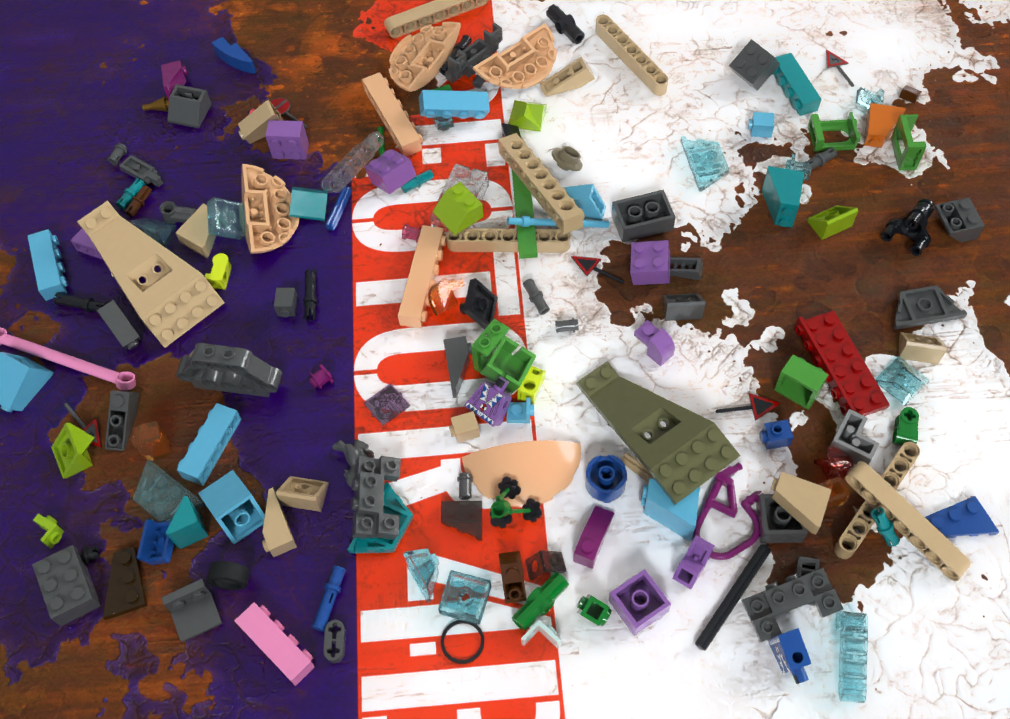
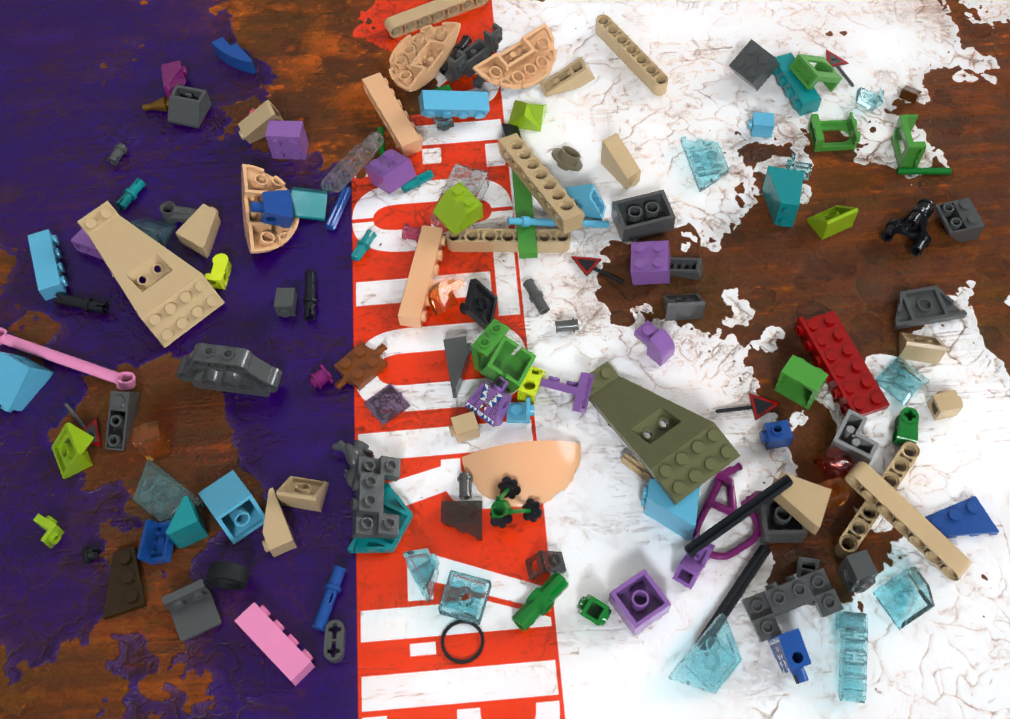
dark grey brick [32,545,101,626] -> none
dark grey slope [97,300,141,350] -> none
dark grey hinge [119,155,164,187] -> none
reddish brown axle [124,186,152,218] -> none
medium azure brick [177,403,242,486] -> none
clear light blue brick [207,197,246,240] -> none
piece [270,97,308,129] -> none
reddish brown slope [499,551,526,604] -> none
light aqua bracket [521,620,561,649] -> none
black piece [546,4,585,45] -> none
magenta slope [573,505,615,569] -> none
blue brick [585,455,627,503] -> none
dark grey pin [802,147,837,172] -> none
orange slope [864,103,906,148] -> none
teal pin [870,507,900,547] -> none
none -> blue torso [250,190,294,228]
none -> dark orange plate [333,342,388,391]
none -> teal axle [351,229,377,262]
none -> medium lavender bracket [540,372,595,413]
none -> tan slope [601,133,641,189]
none -> clear light blue wing [668,613,742,694]
none -> black axle [684,475,793,557]
none -> bright green panel [789,54,843,92]
none -> dark grey brick [836,550,878,594]
none -> clear light blue slope [872,566,935,630]
none -> green piece [896,168,952,175]
none -> tan brick [927,390,963,421]

